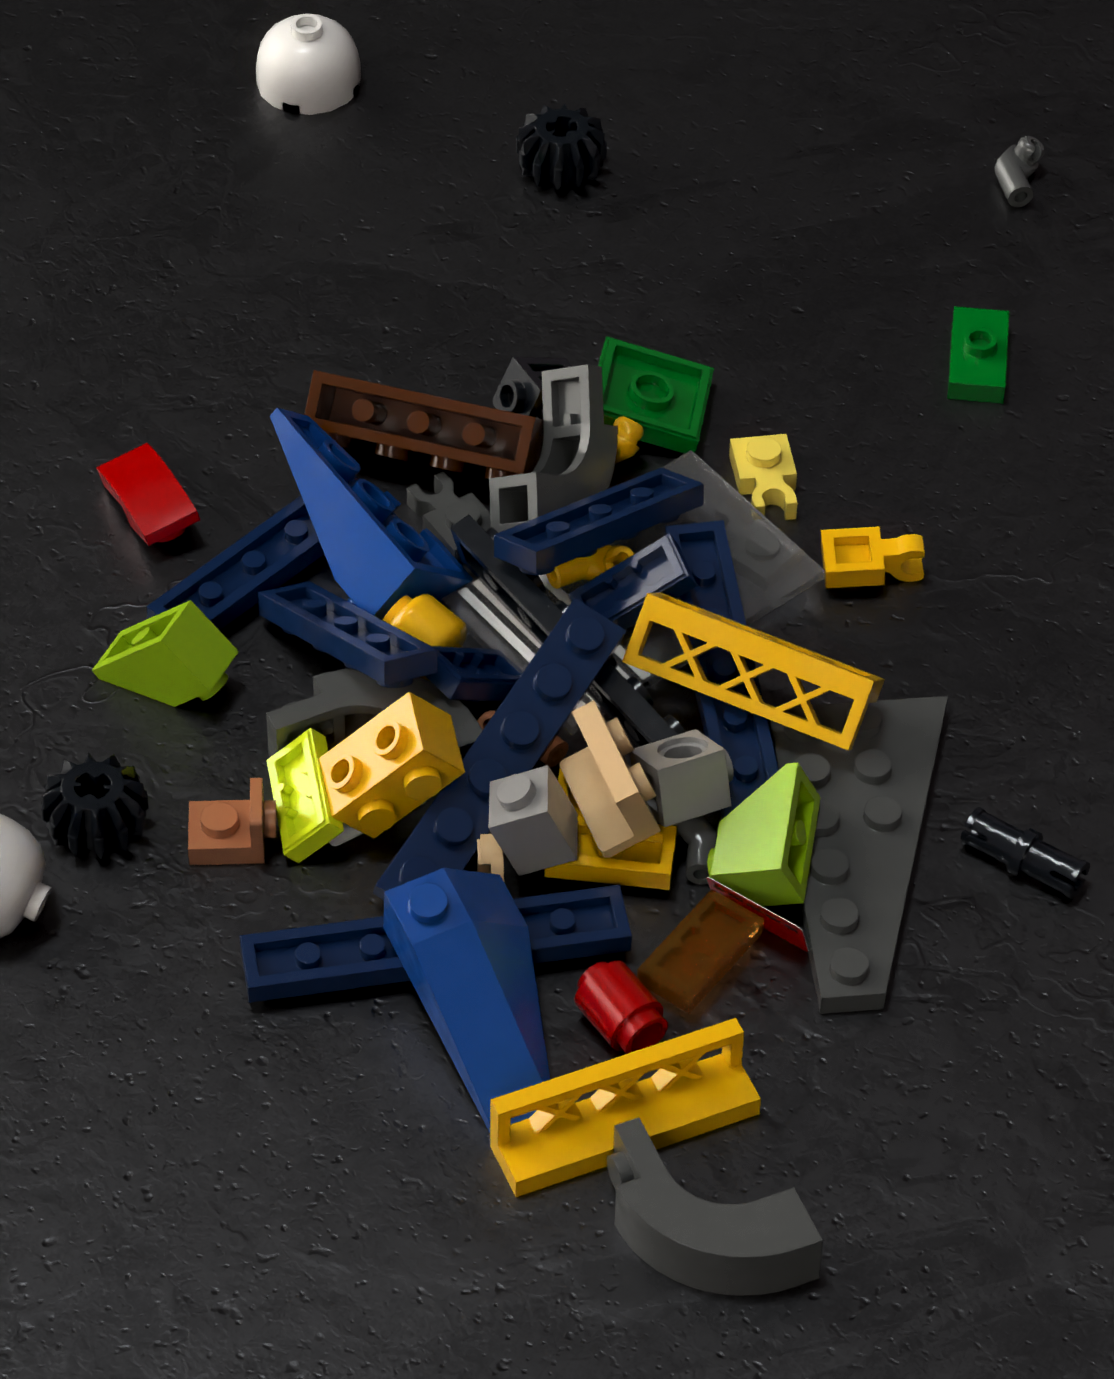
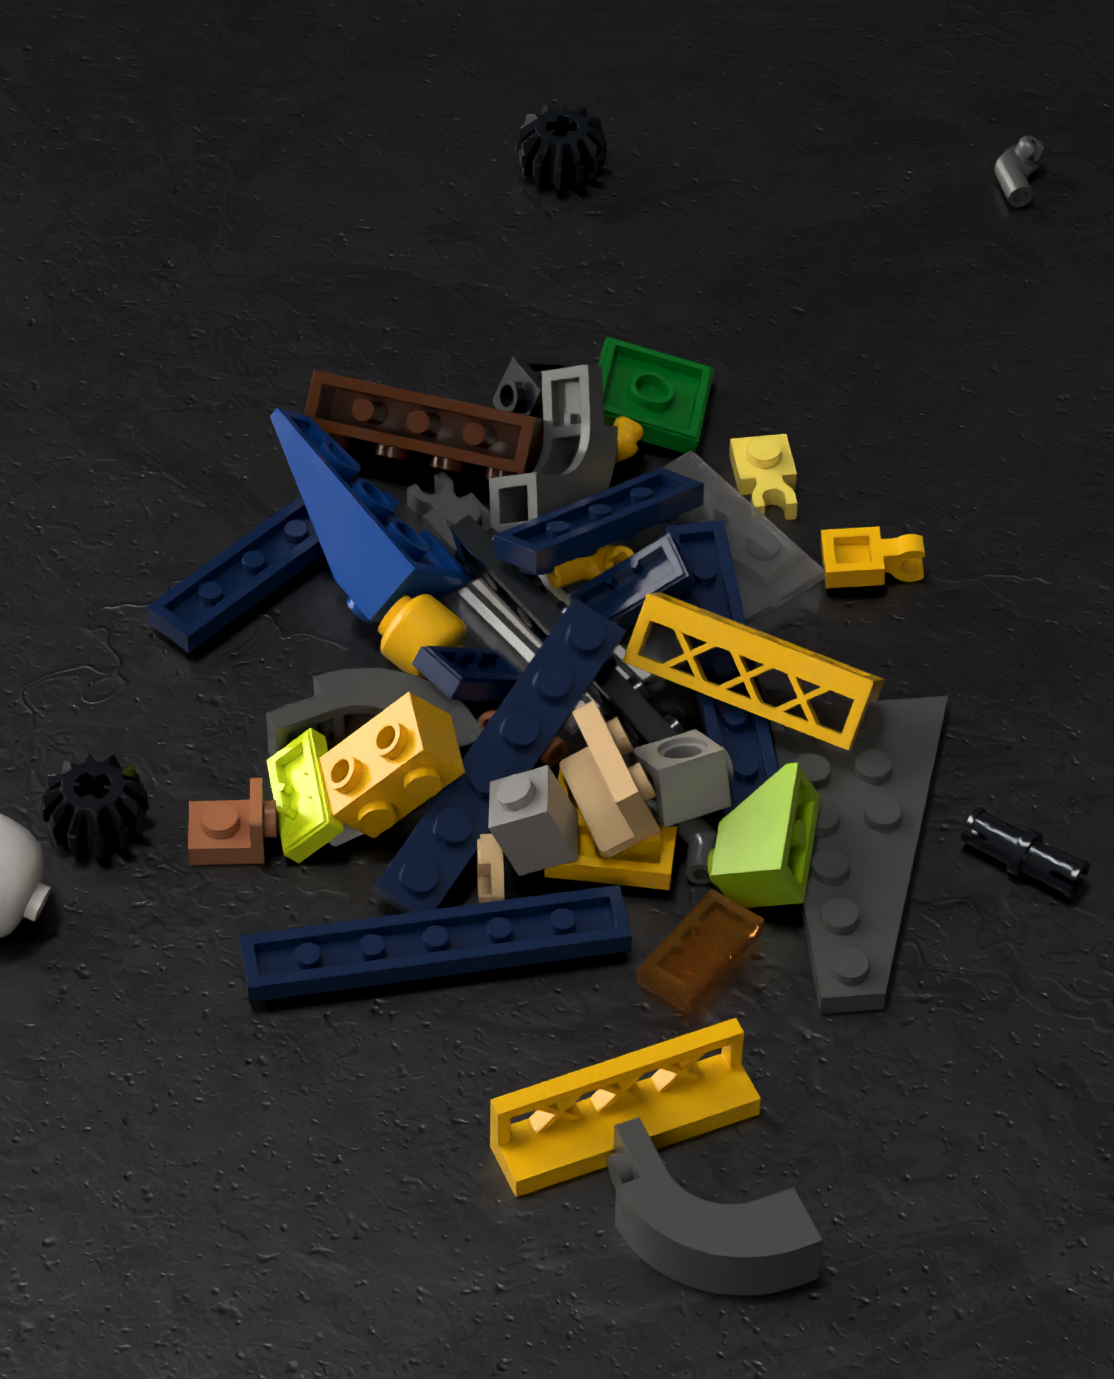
lime slope [92,600,239,707] -> none
red slope [96,442,201,546] -> none
white cylinder [256,13,361,115] -> none
dark blue plate [258,581,437,688] -> none
blue wedge [383,868,550,1132] -> none
red brick [574,961,668,1054] -> none
red sticker [706,877,809,952] -> none
green plate [947,306,1009,404] -> none

